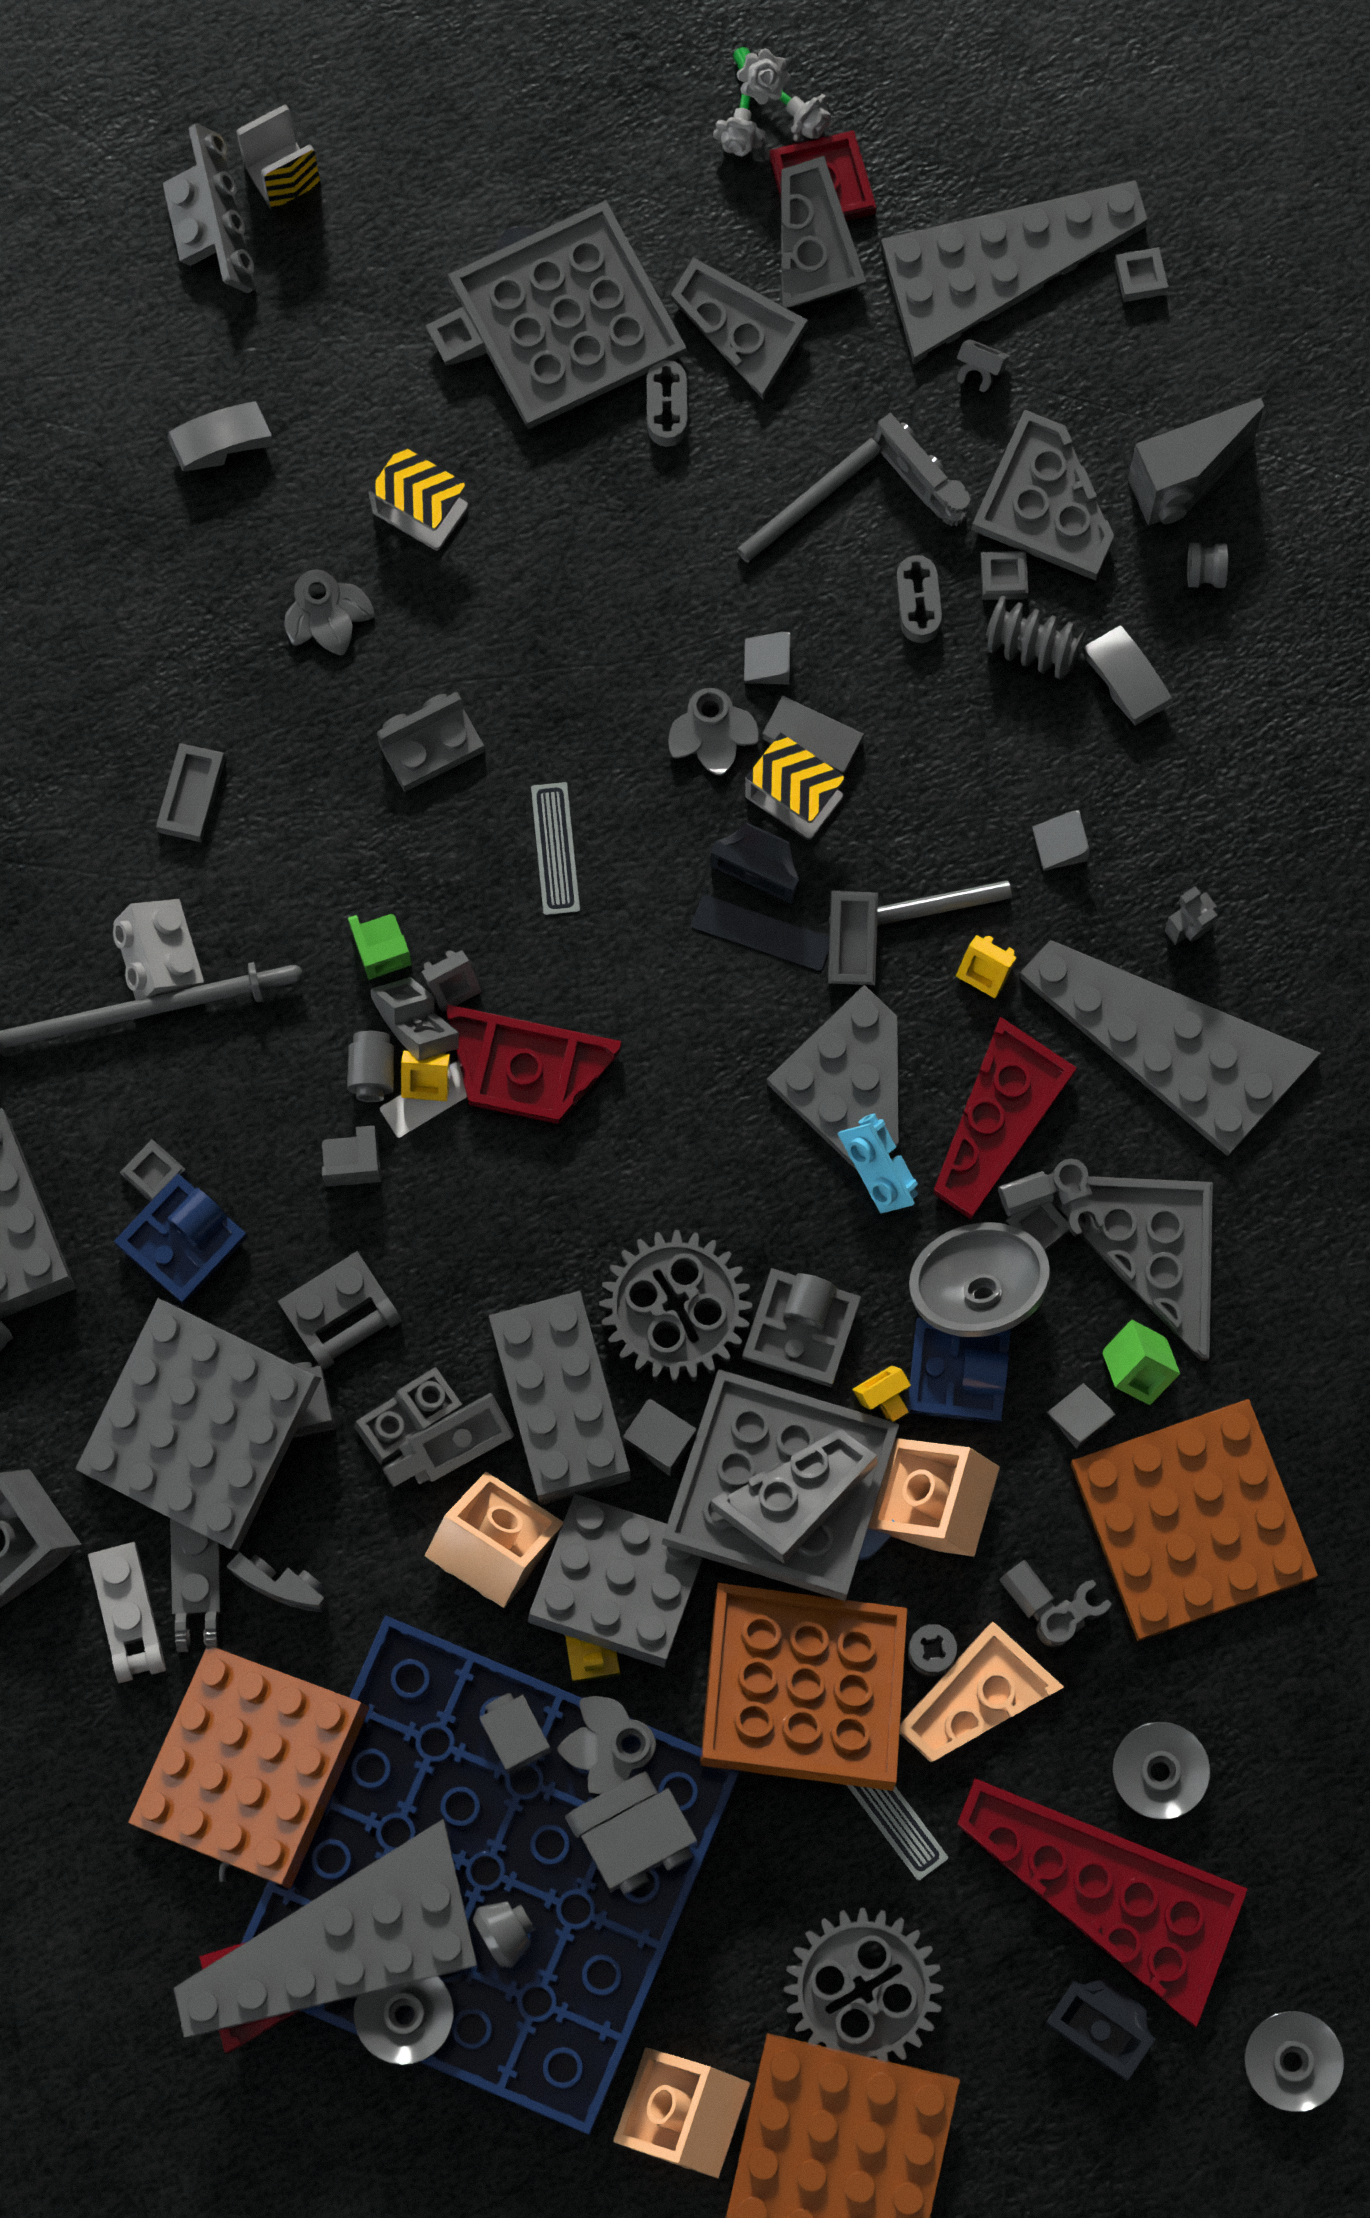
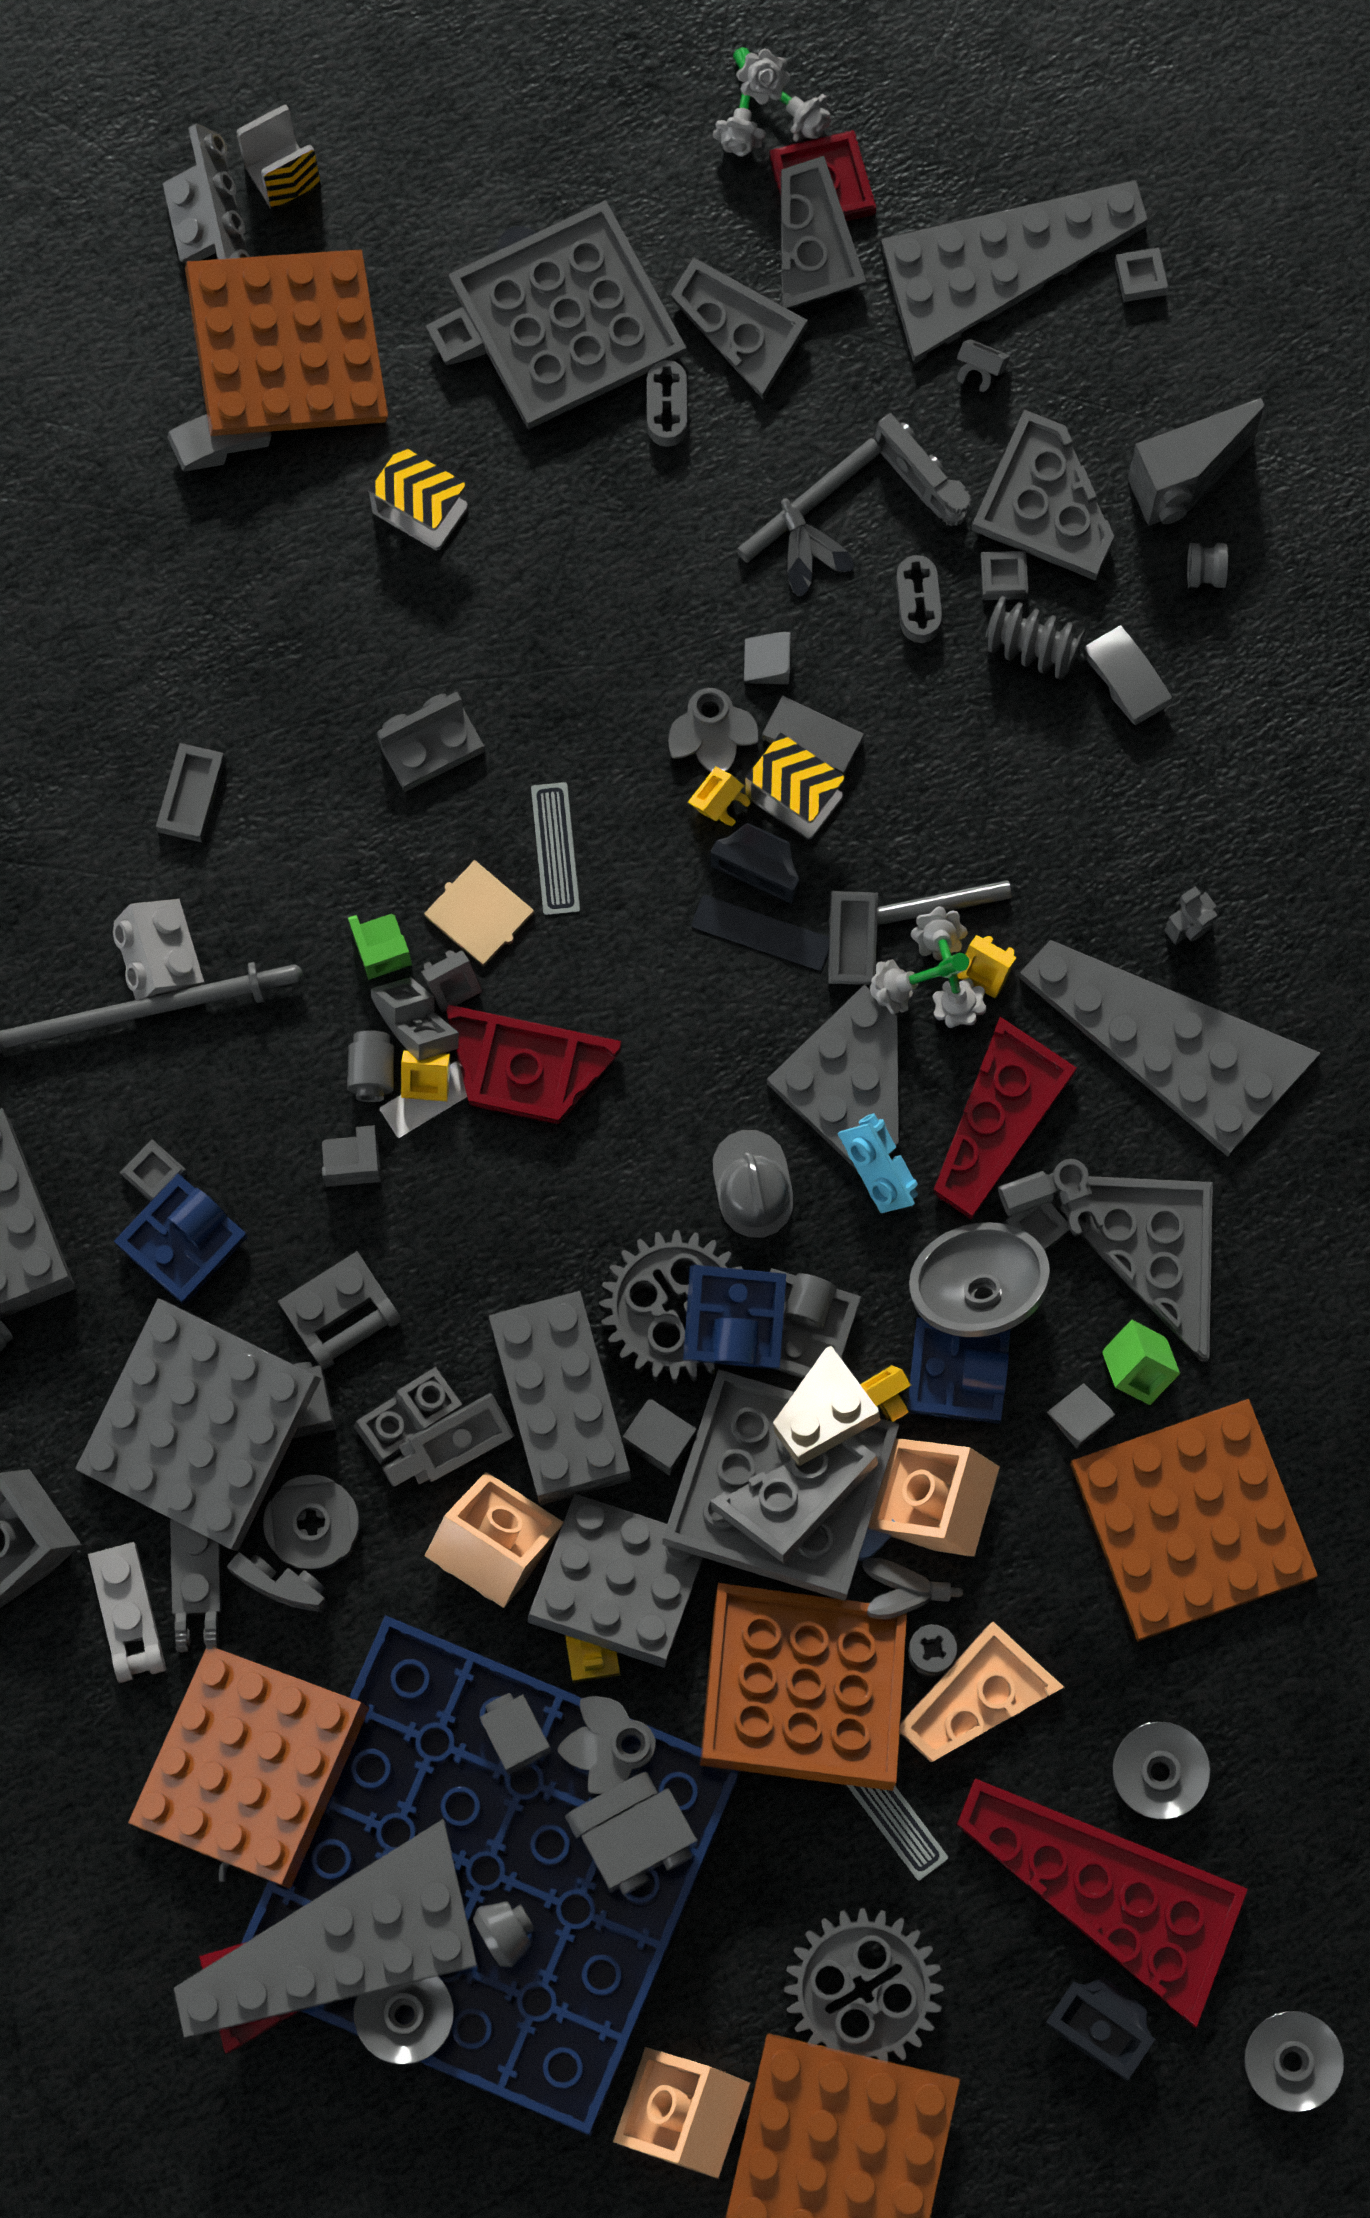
dark grey plate [285,569,374,656] -> none
dark grey bar [999,1560,1111,1647] -> none
dark grey slope [1032,810,1090,871] -> none
none -> dark orange plate [185,249,388,436]
none -> dark grey plate [263,1475,360,1572]
none -> tan piece [424,860,534,967]
none -> dark blue plate [683,1265,786,1369]
none -> yellow tile [688,767,750,826]
none -> dark grey piece [713,1130,793,1238]
none -> wing [773,1346,880,1466]
none -> dark grey piece [781,499,854,596]
none -> dark grey piece [862,1558,963,1619]
none -> light grey plant [870,906,986,1028]

